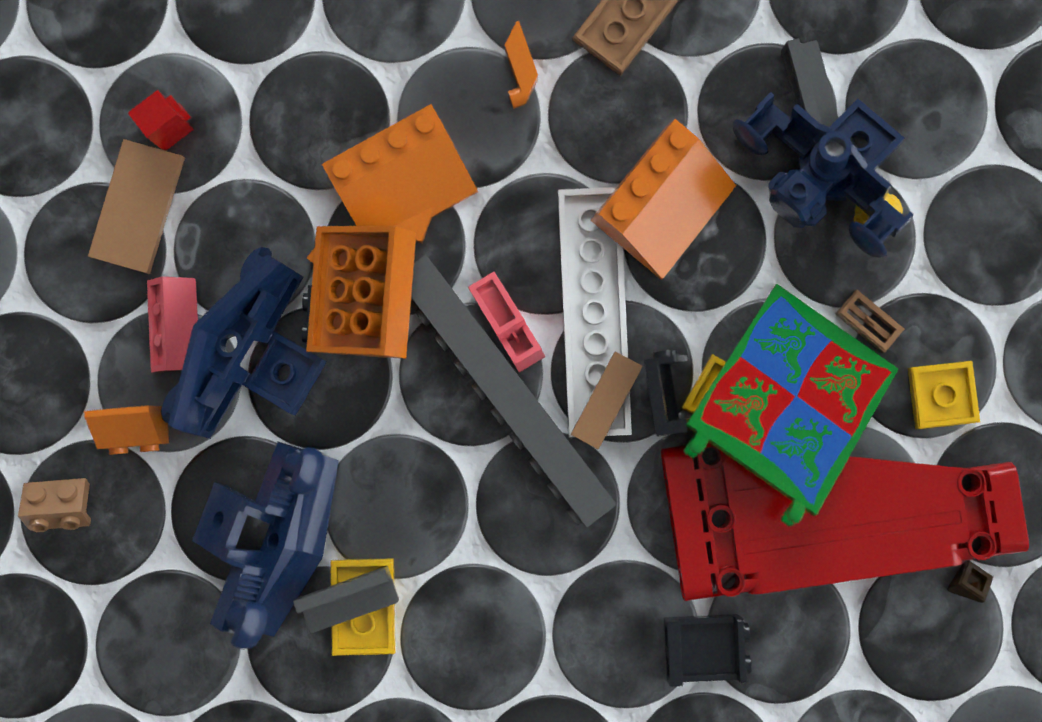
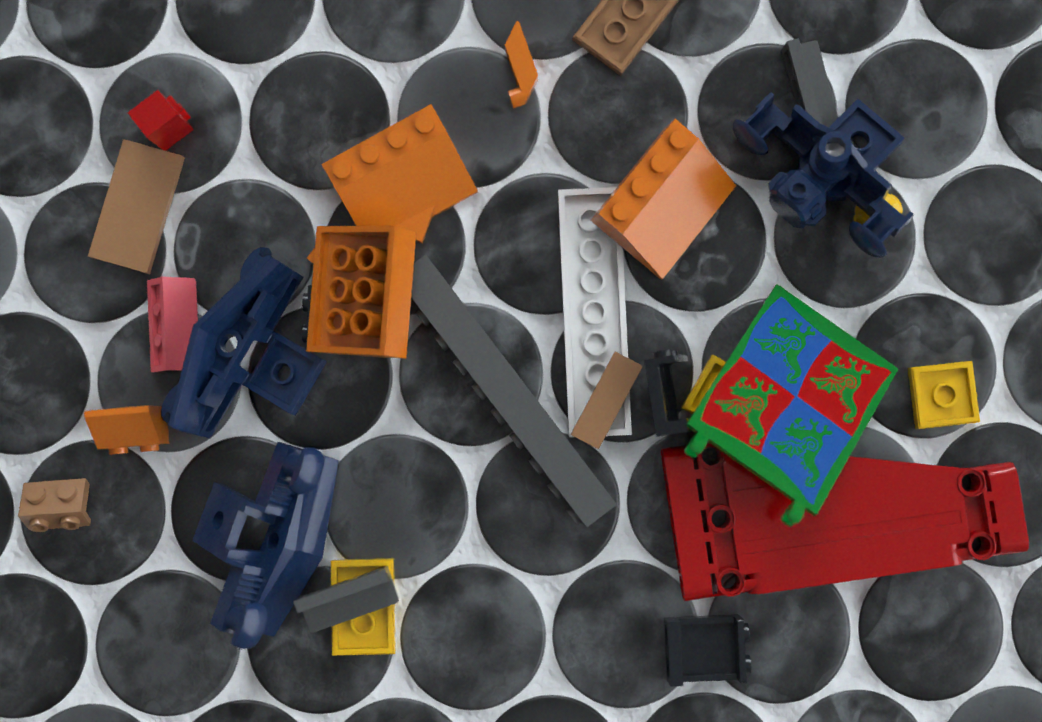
coral slope [468,272,545,372] -> none
medium nougat tile [835,289,904,353] -> none
dark brown slope [947,560,993,603] -> none

